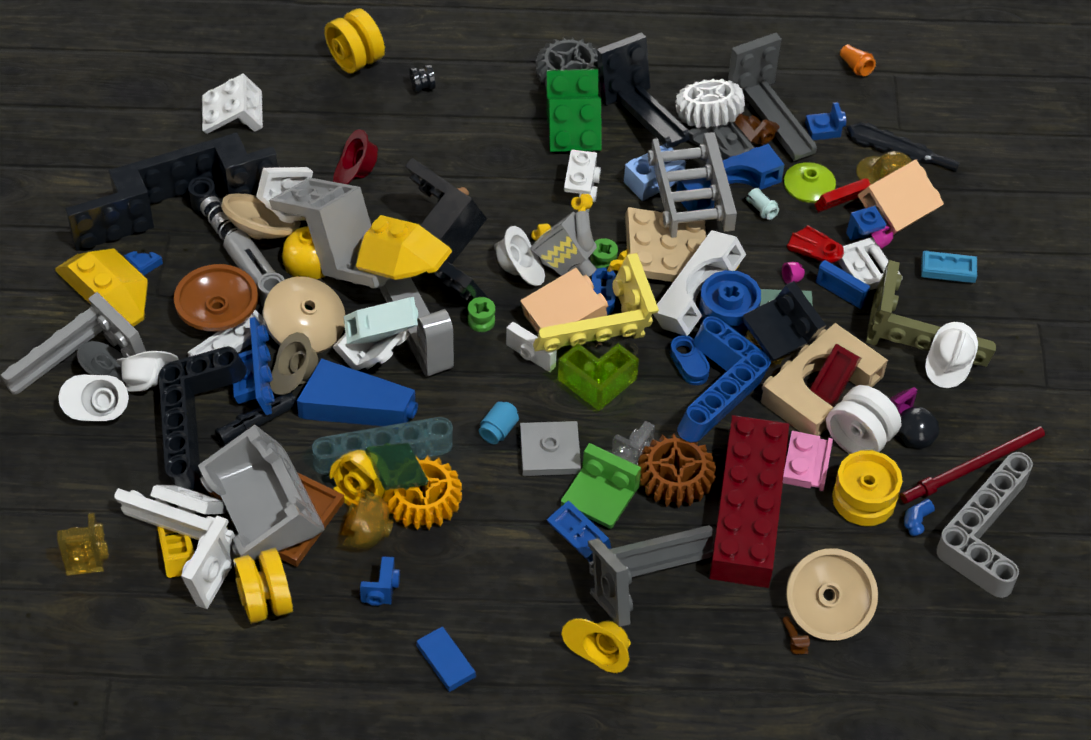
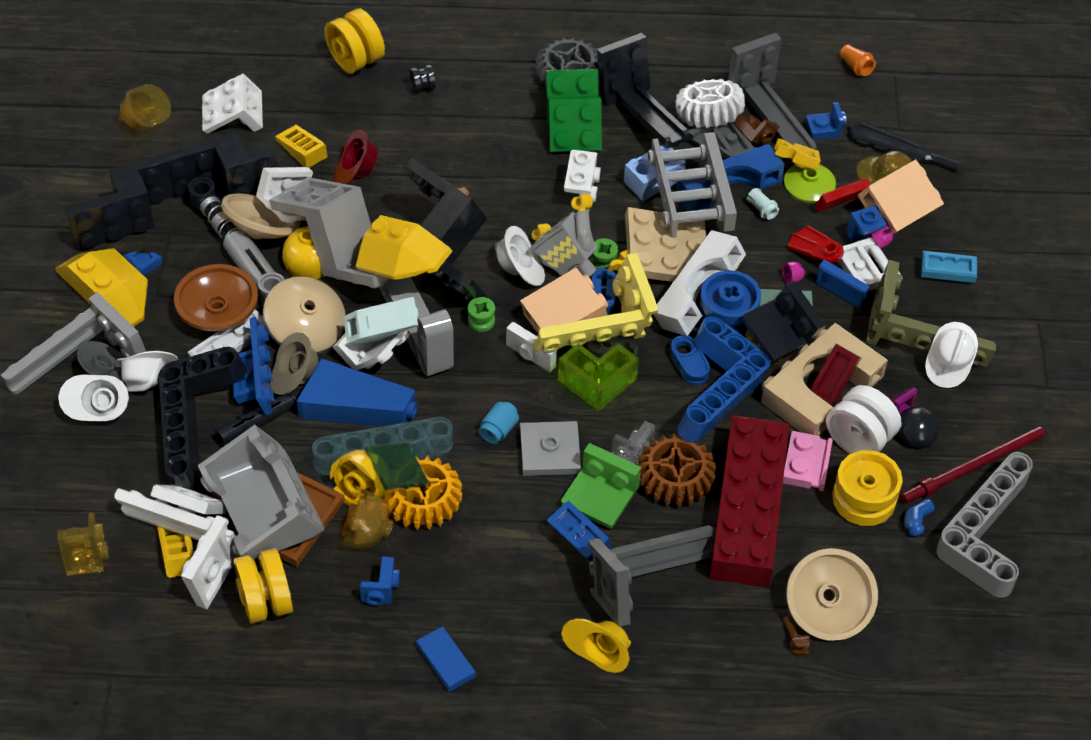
none -> clear yellow piece [118,84,171,129]
none -> yellow slope [275,125,327,168]
none -> yellow plate [774,139,820,170]

